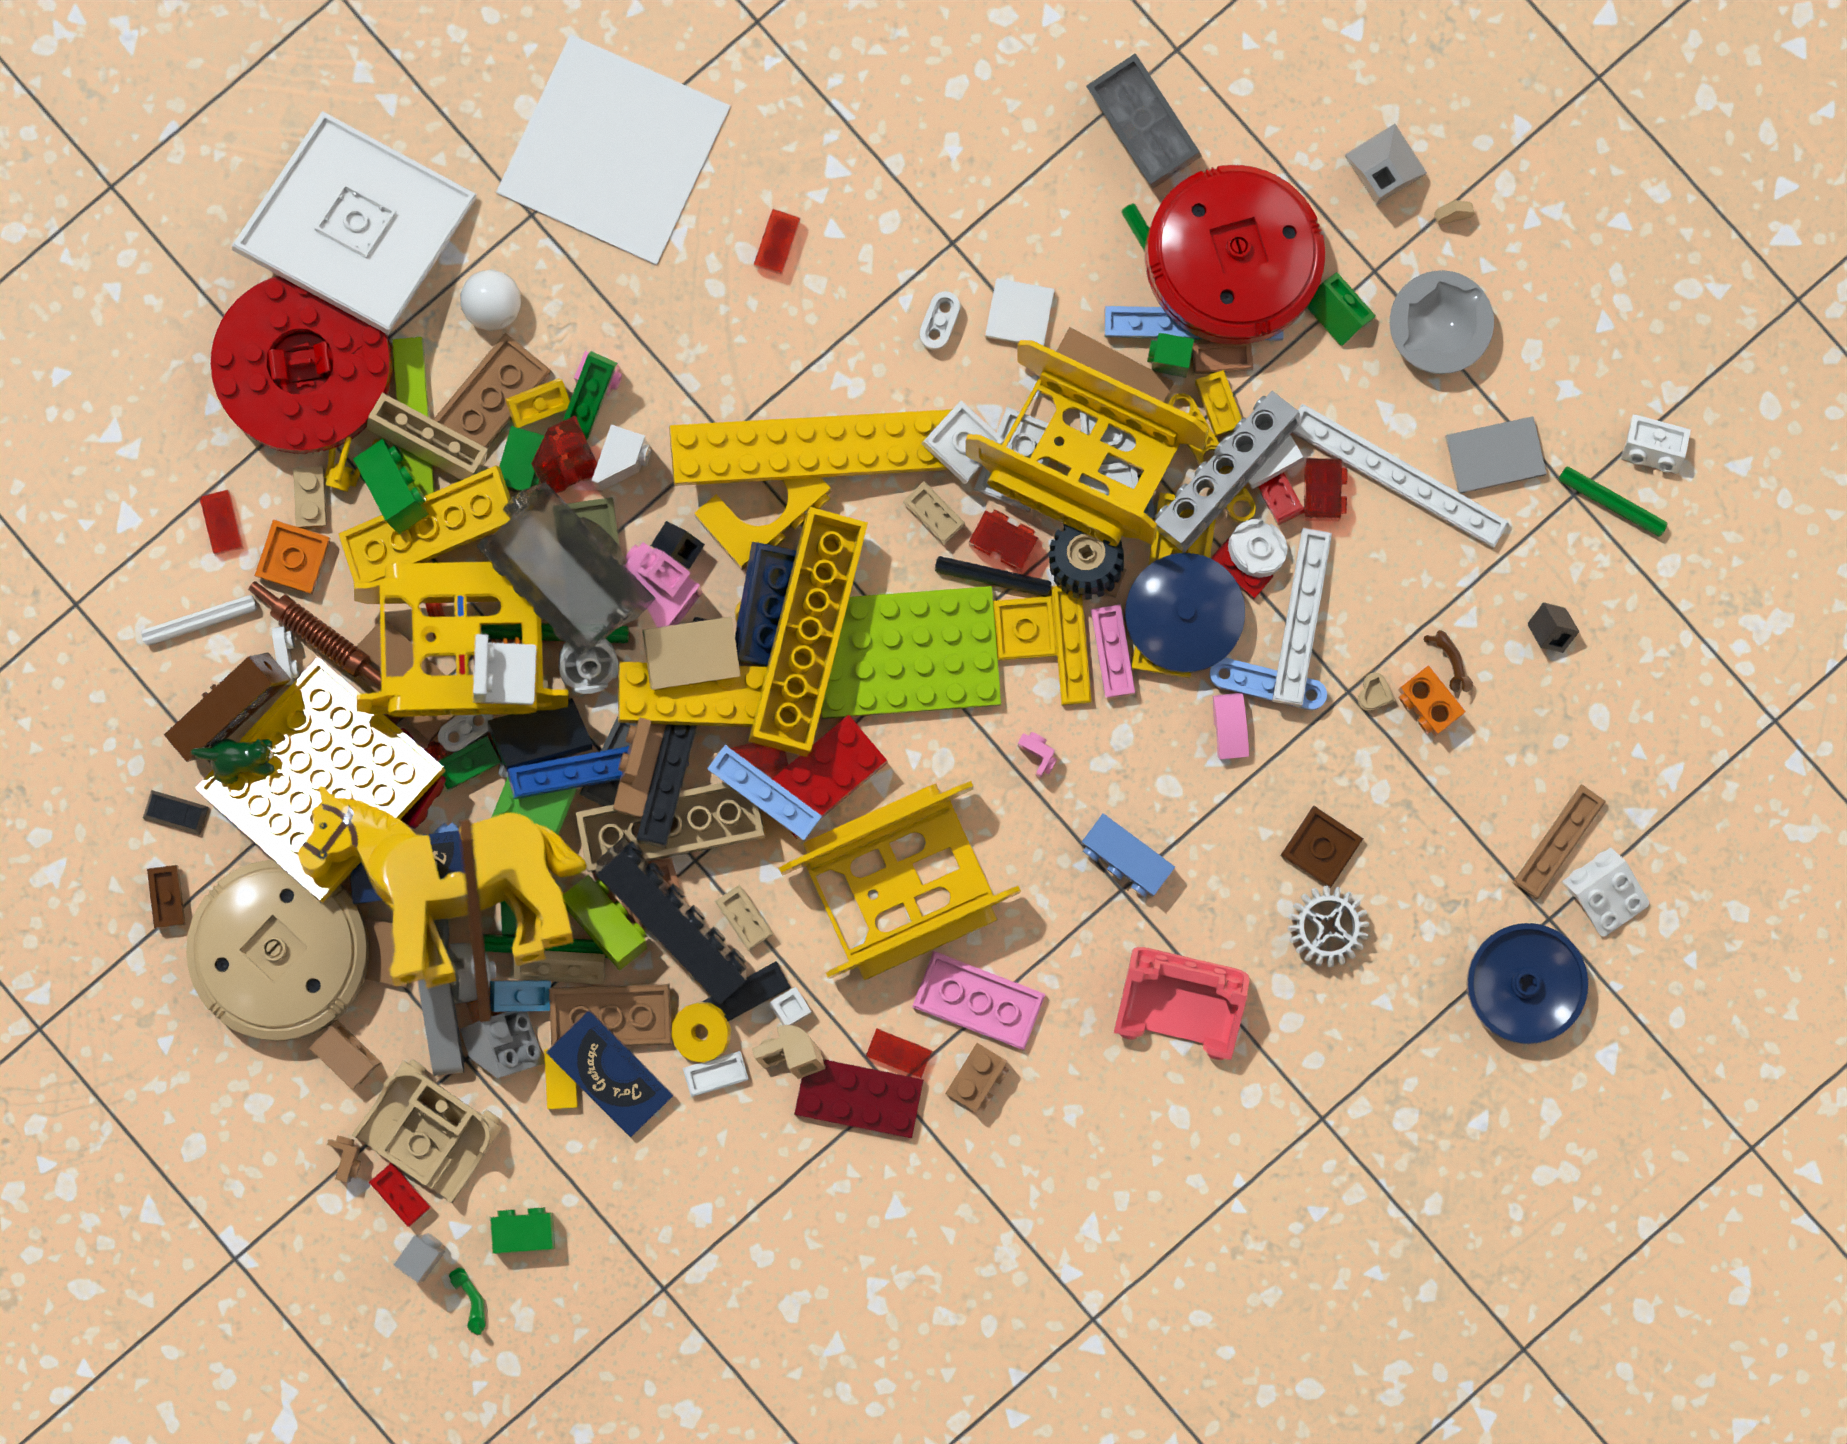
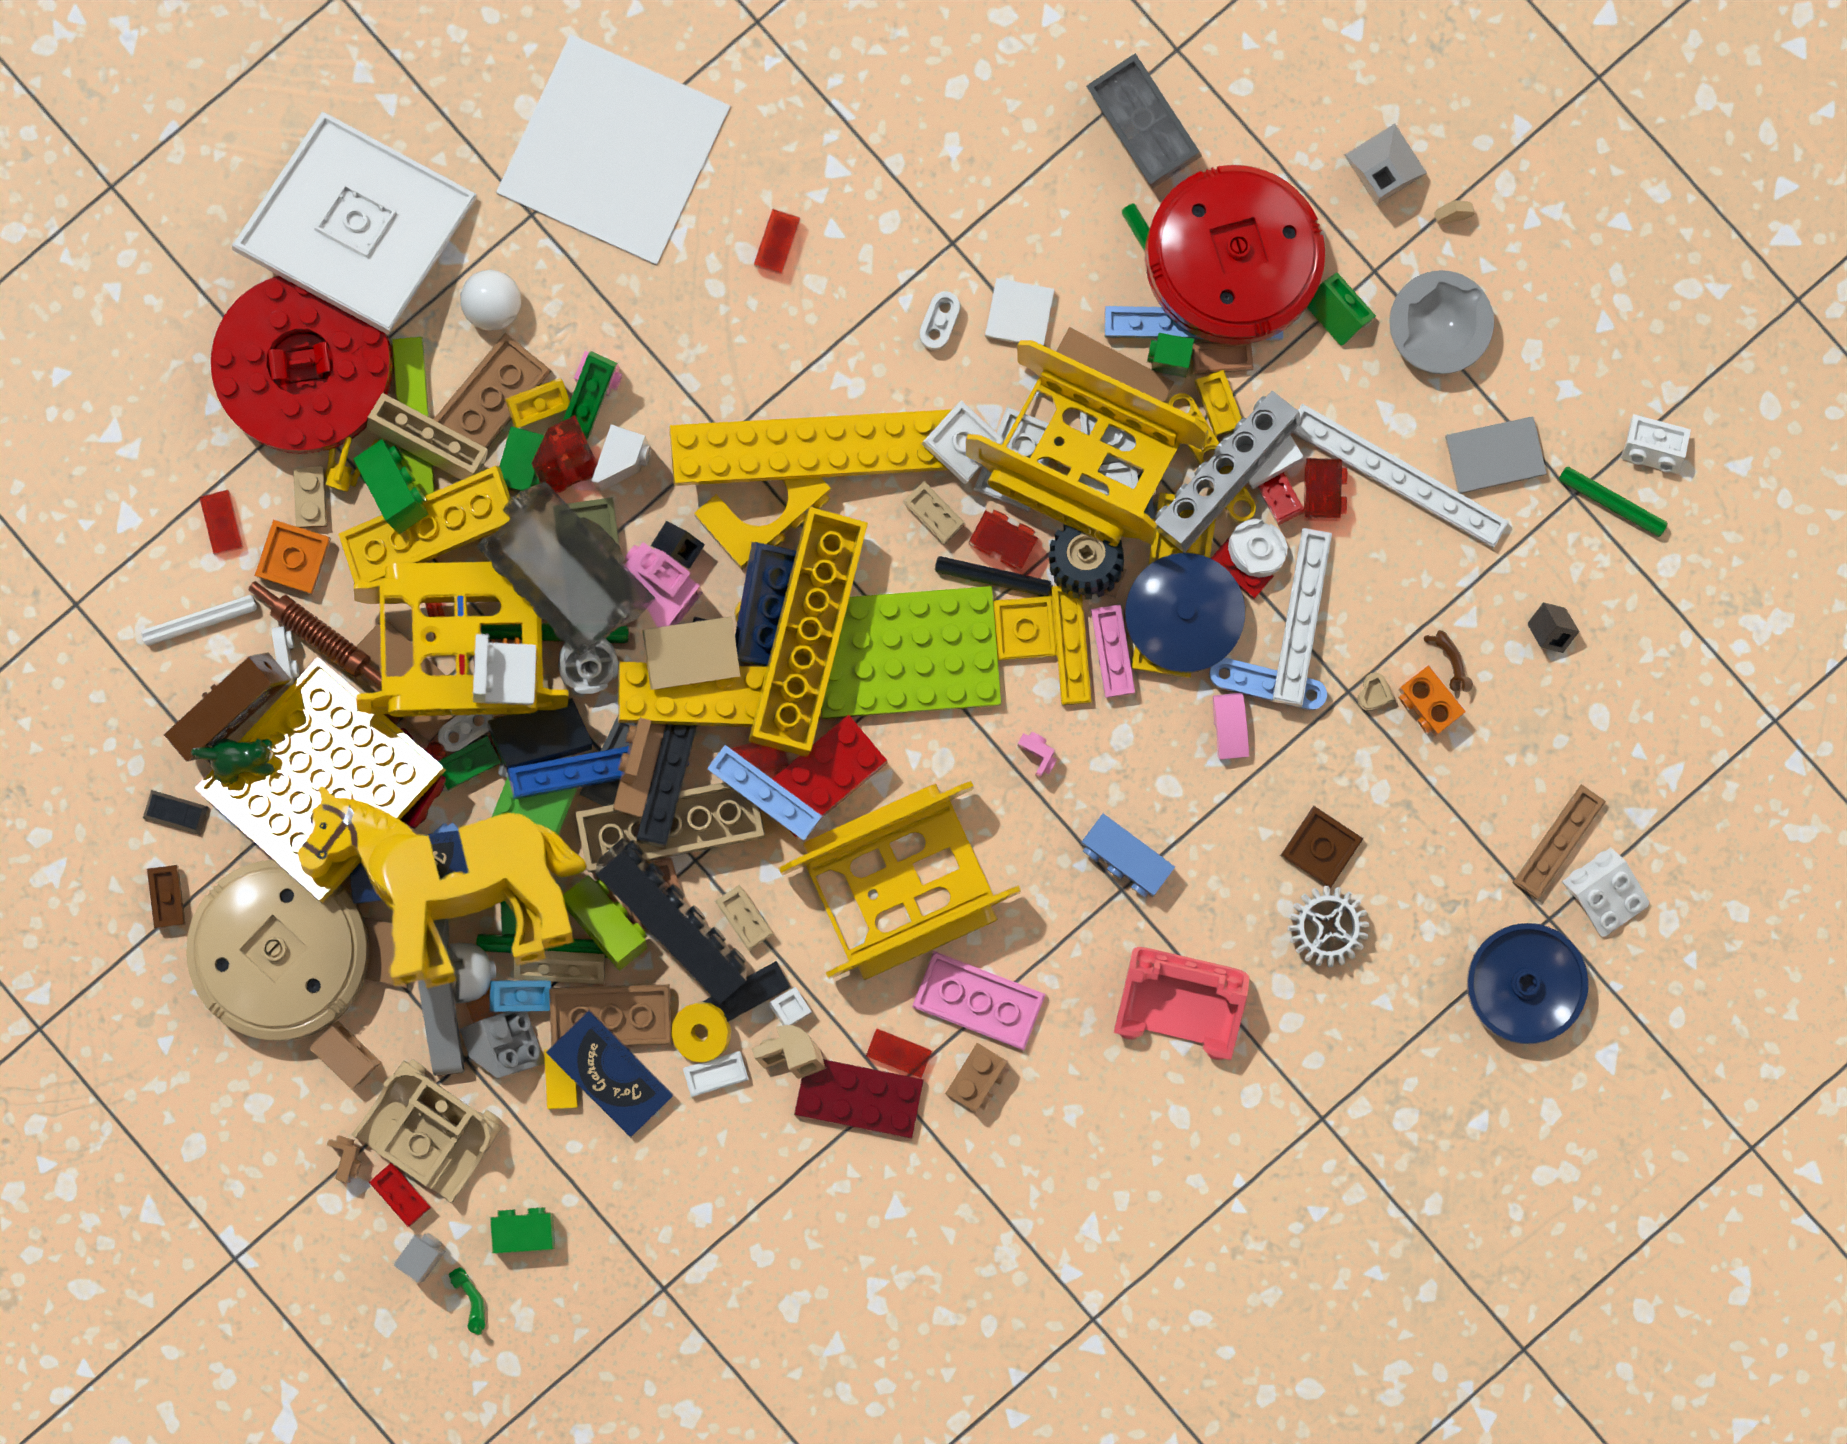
reddish brown tile [459,819,491,1022] -> none

